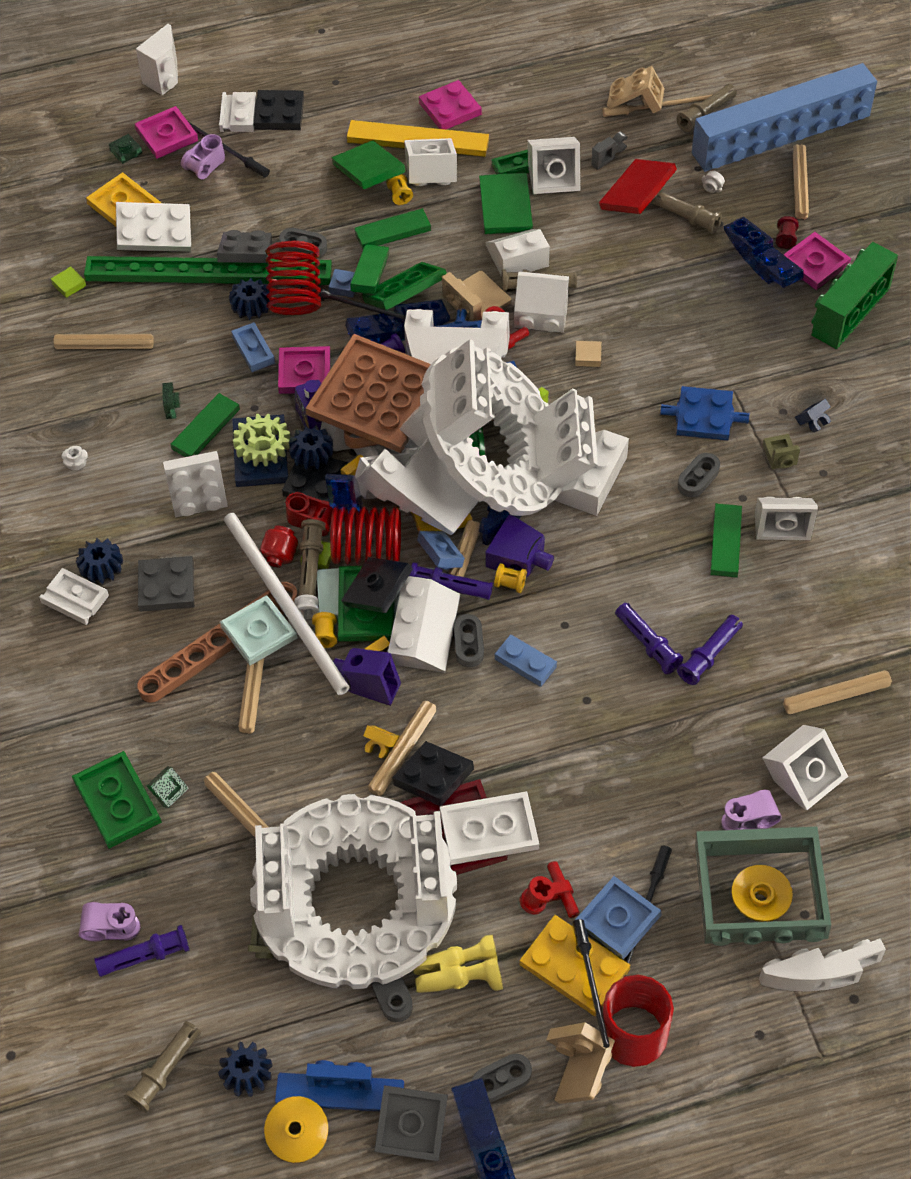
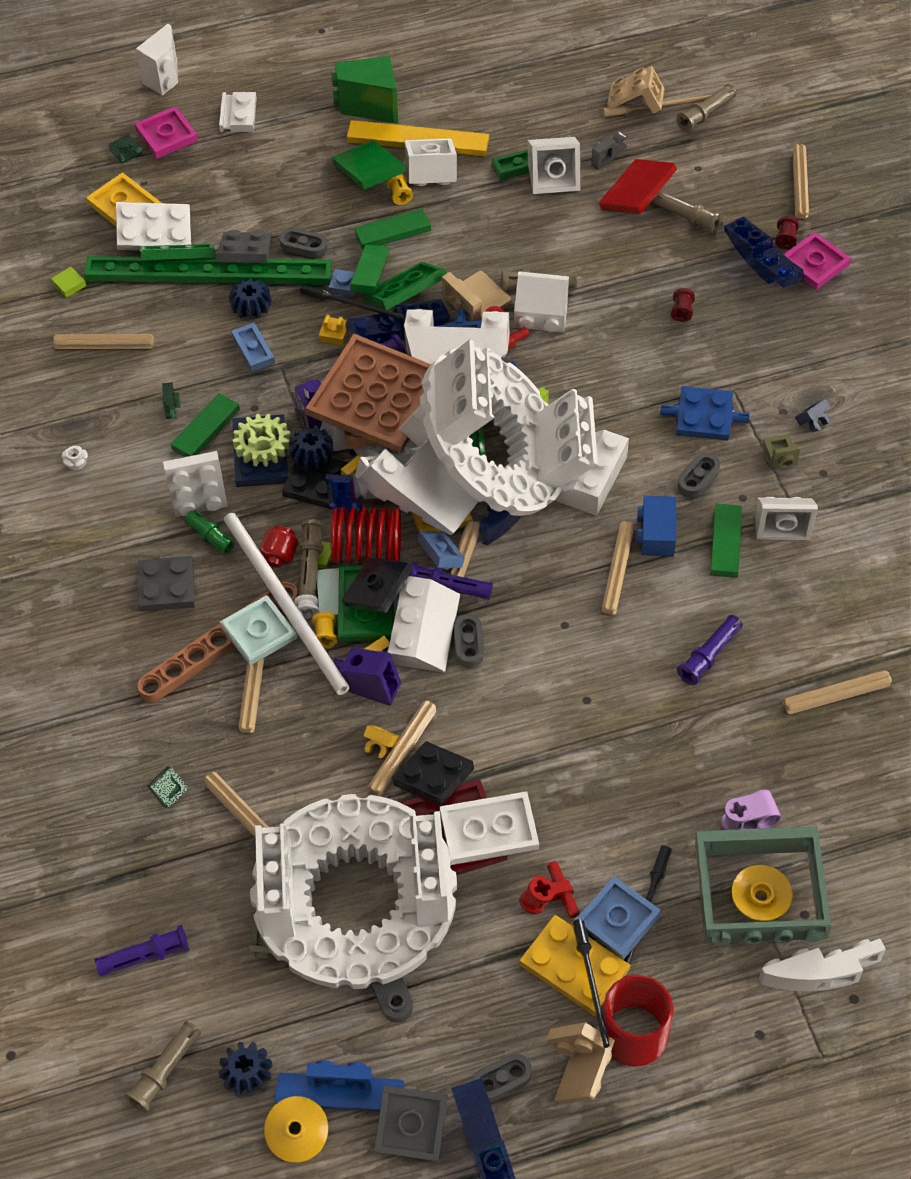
white plate [39,568,109,625] -> none
green tile [71,751,162,849] -> none
dark blue gear [76,538,123,585] -> none
lavender piece [79,902,141,941] -> none
lavender piece [181,134,225,180] -> none
black piece [188,121,270,178] -> none
black plate [254,90,304,130] -> none
red piece [265,241,321,315] -> none
dark pink plate [278,346,330,394] -> none
red piece [285,492,335,536] -> none
light yellow piece [413,935,503,993] -> none
dark pink plate [419,80,482,130] -> none
green tile [479,173,533,234] -> none
dark purple torso [485,514,554,577] -> none
white slope [486,229,550,275] -> none
yellow bush [494,563,527,594] -> none
medium blue plate [495,634,557,687] -> none
tan tile [575,341,602,367] -> none
dark purple pin [615,603,684,674] -> none
medium blue brick [692,63,877,172] -> none
white plate [702,171,725,193] -> none
white slope [762,725,848,810] -> none
green brick [811,241,898,349] -> none
none -> green tile [140,244,216,260]
none -> green pin [184,510,235,555]
none -> yellow tile [319,315,350,346]
none -> green slope [331,56,398,123]
none -> tan axle [602,521,634,615]
none -> blue brick [637,495,676,556]
none -> dark red bush [671,288,695,322]

